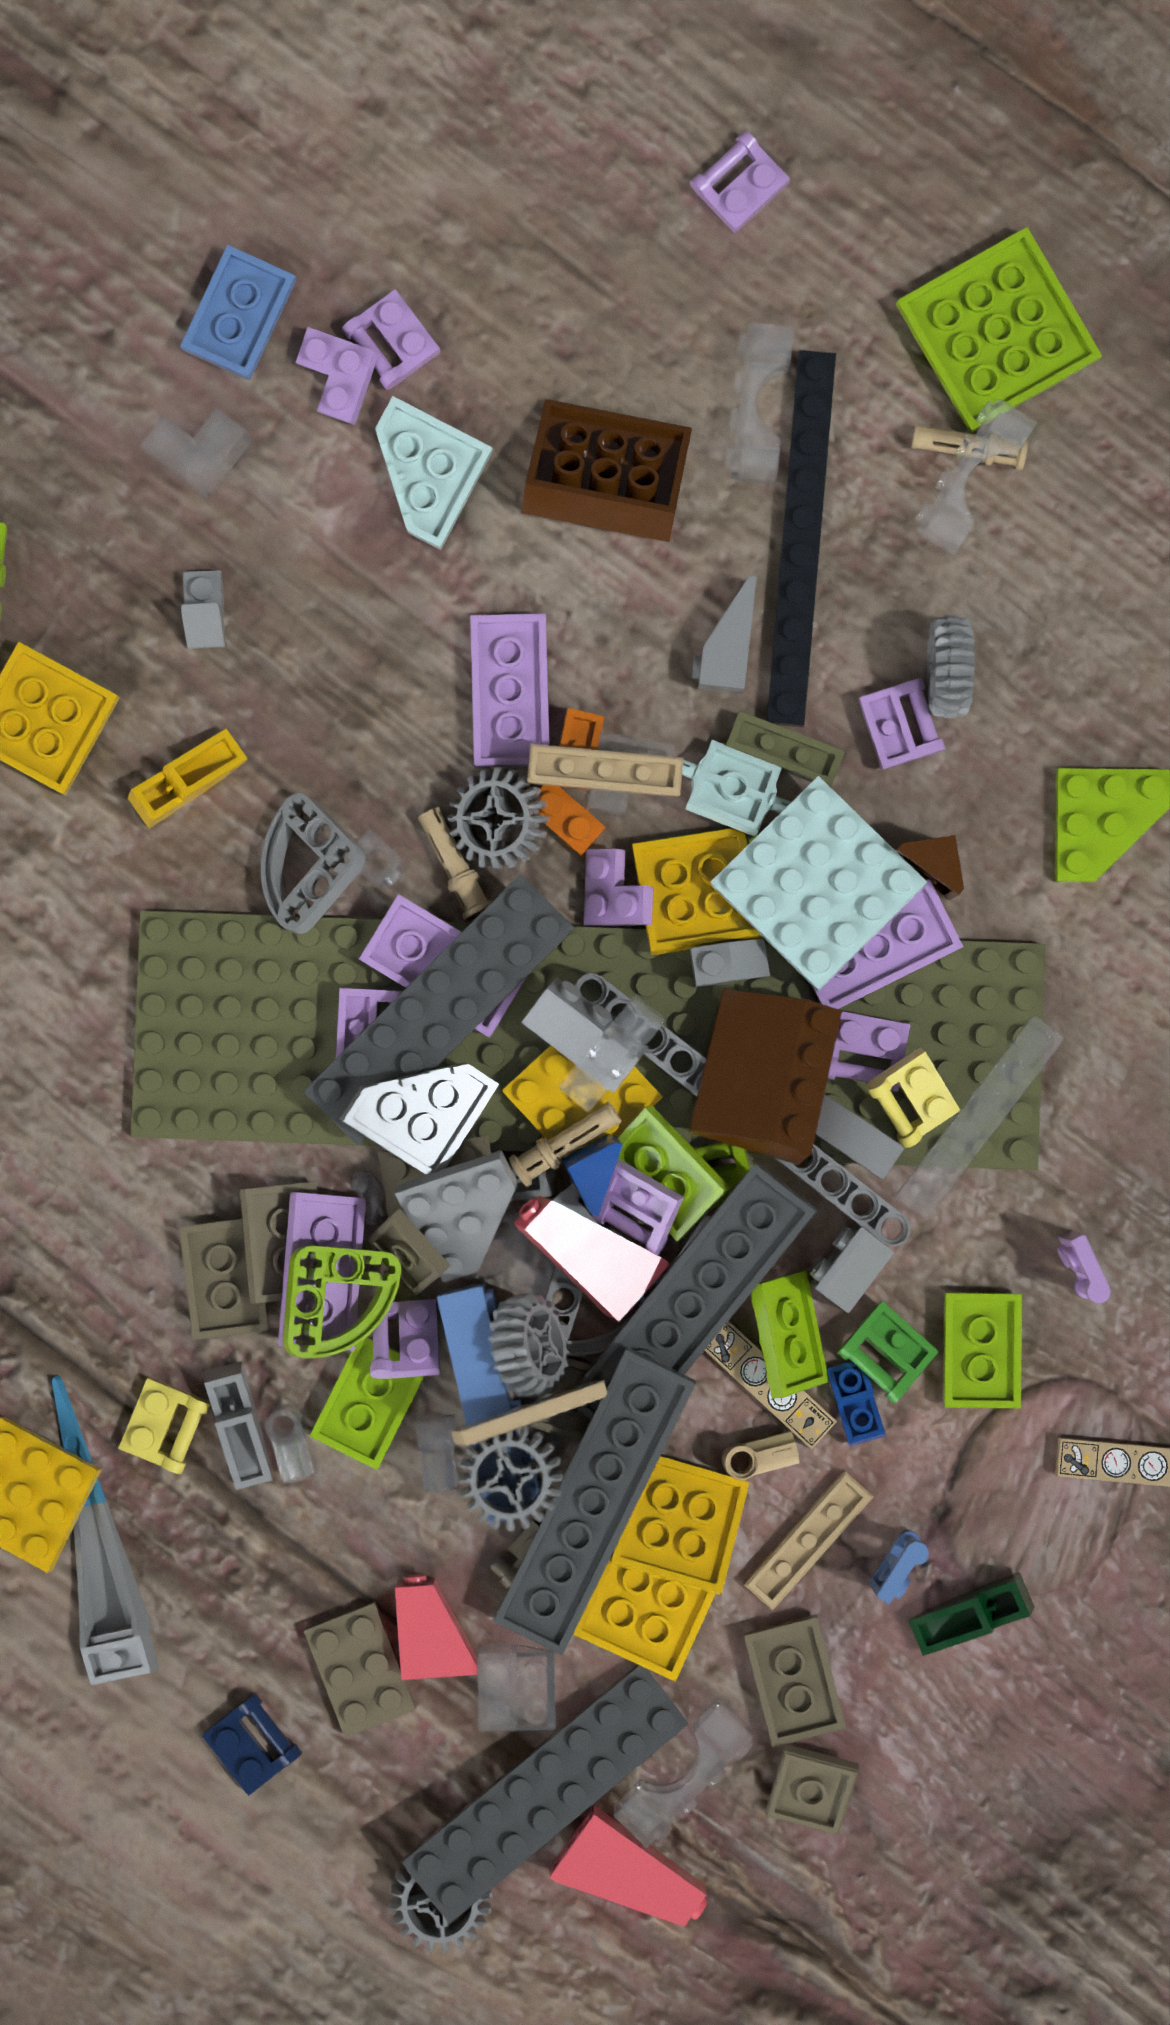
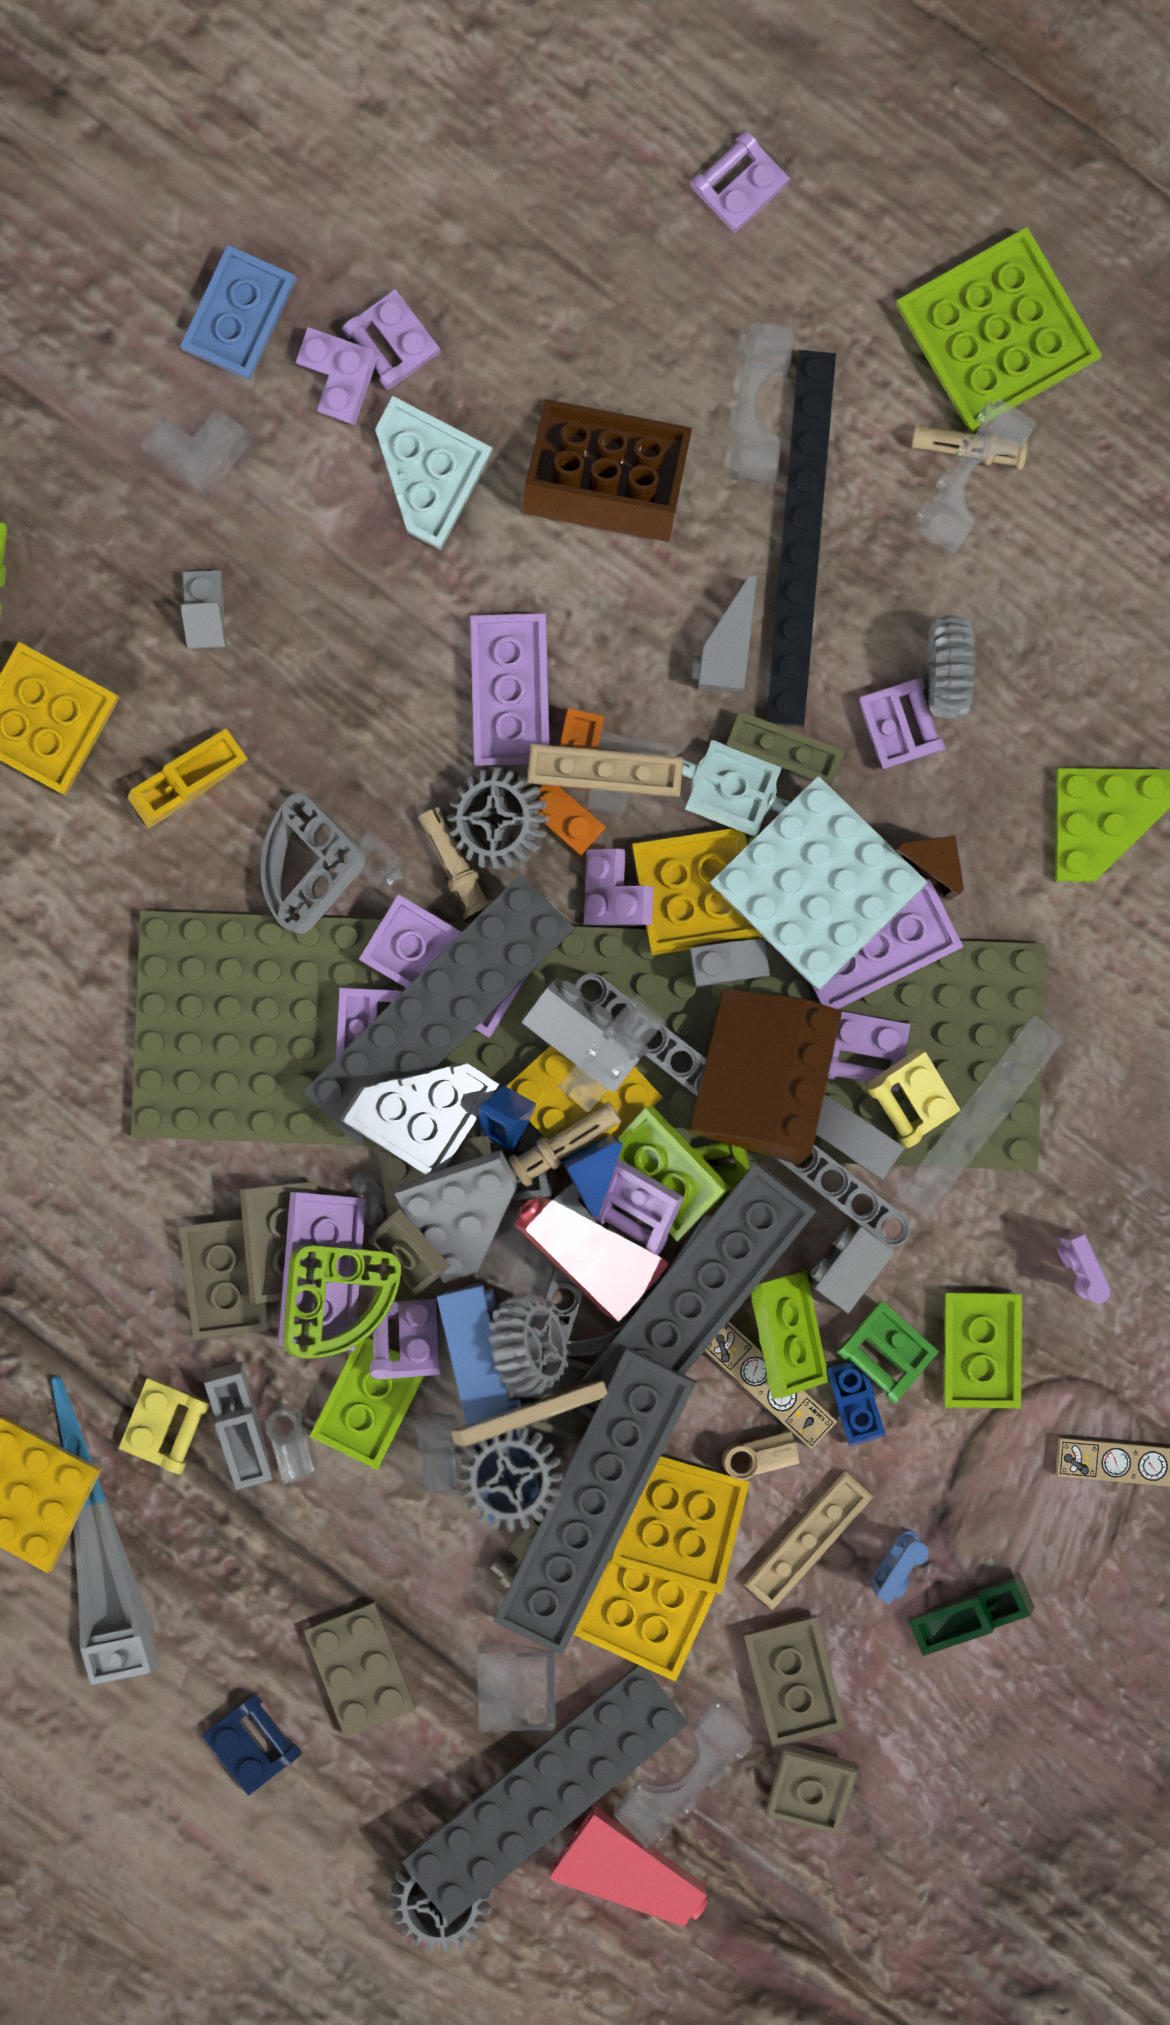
coral slope [395,1573,479,1680] -> none
none -> blue slope [479,1086,536,1154]

